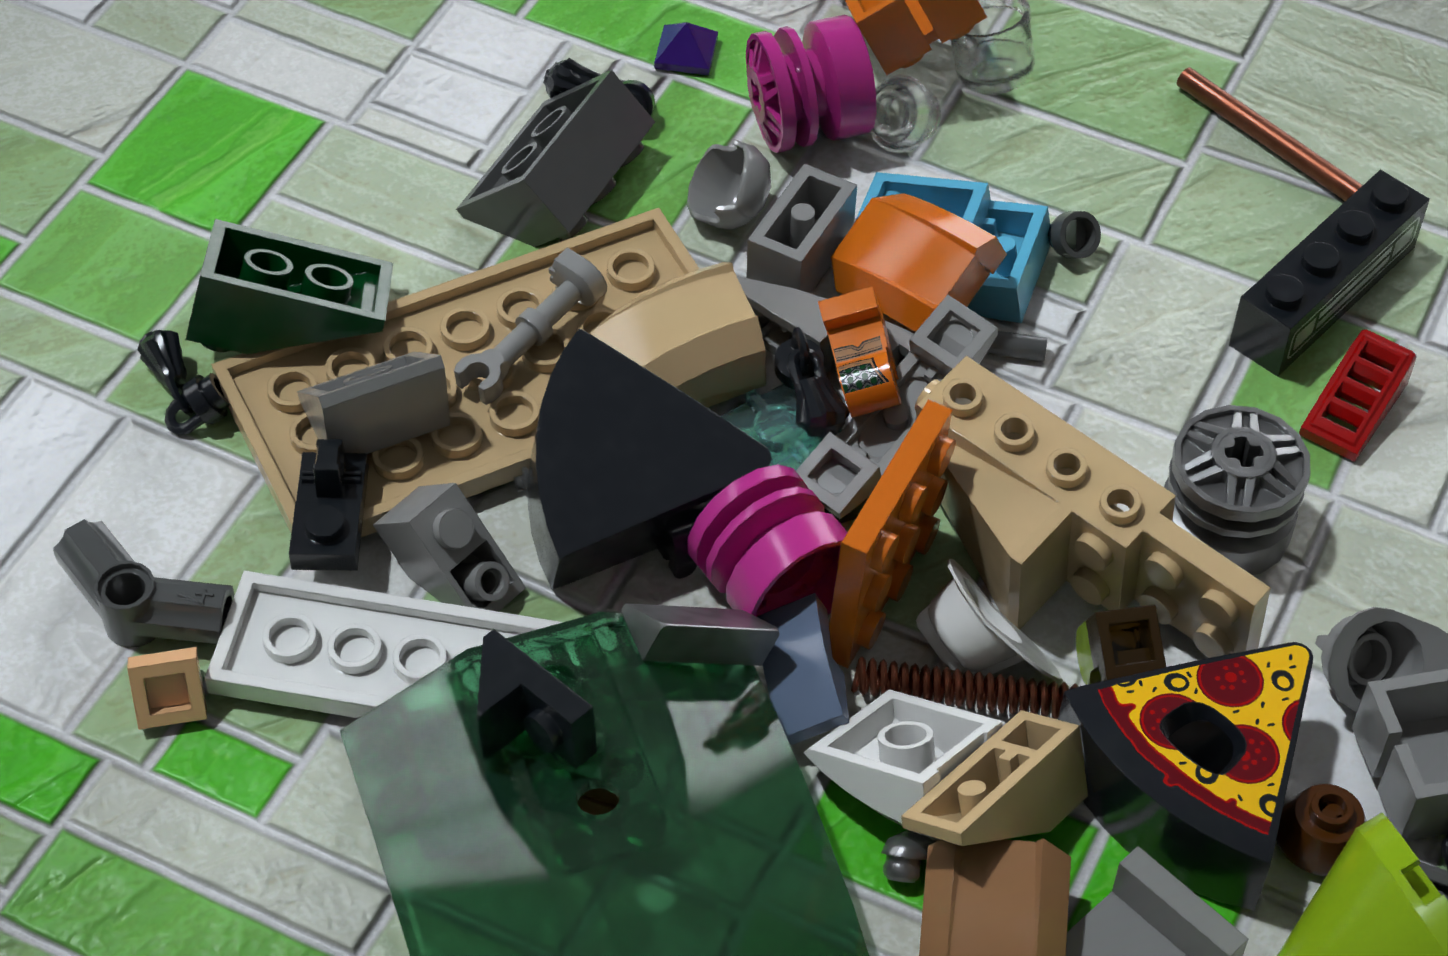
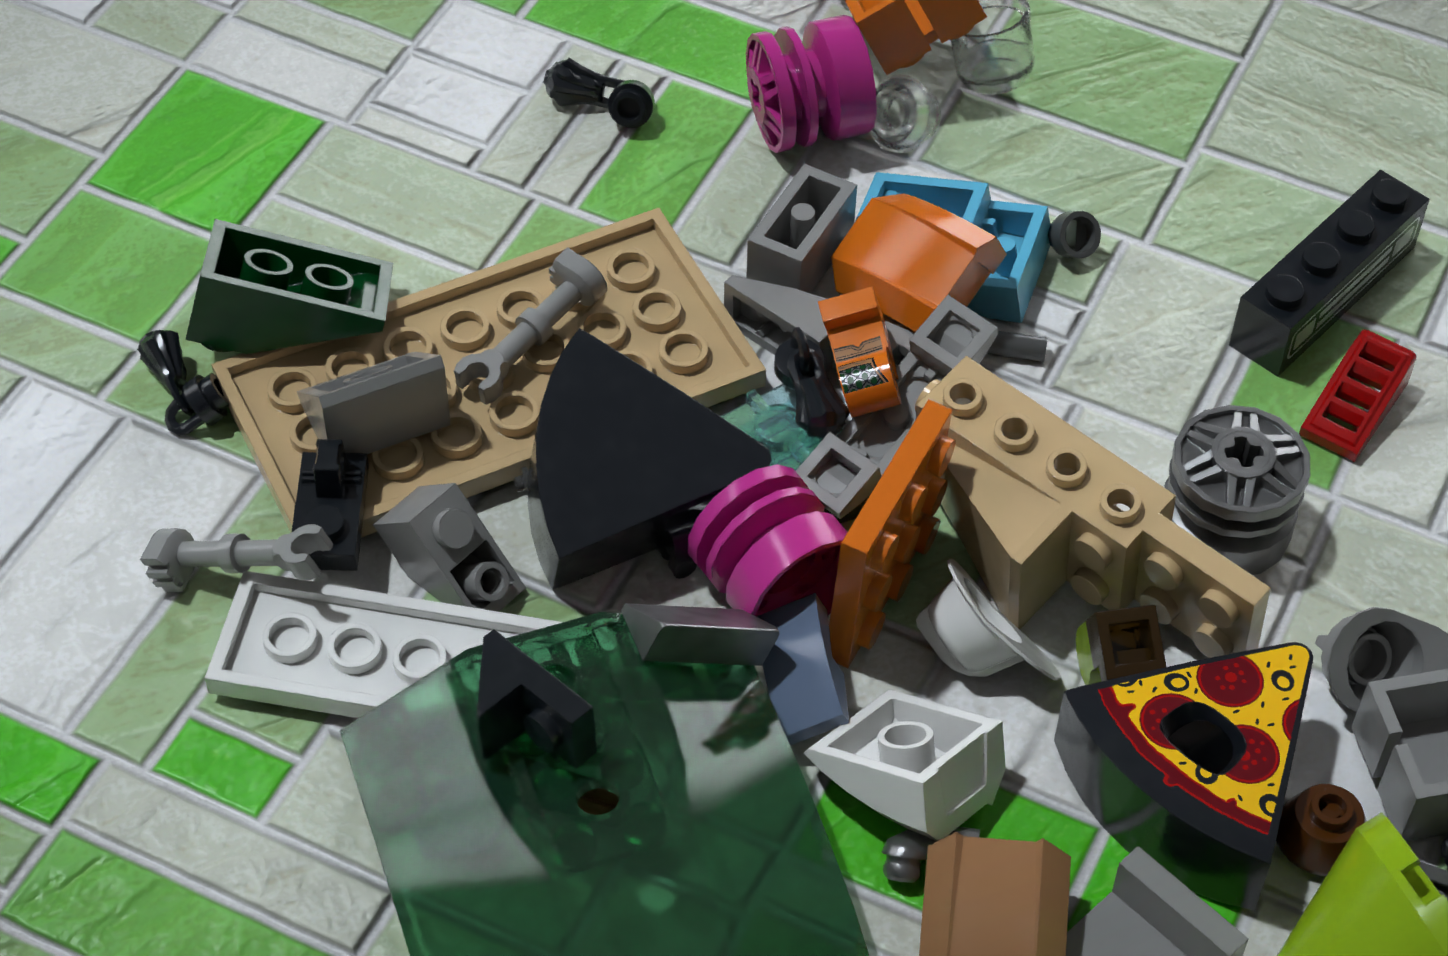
dark grey piece [53,519,235,648] -> none
light nougat tile [127,647,207,730] -> none
dark grey slope [456,70,655,247] -> none
tan slope [591,262,766,401] -> none
dark purple slope [654,22,718,75] -> none
light grey hair [687,139,771,229] -> none
copper piece [851,656,1087,719] -> none
tan slope [901,710,1088,846] -> none
copper bar [1177,67,1363,201] -> none
none -> light grey piece [140,524,333,593]

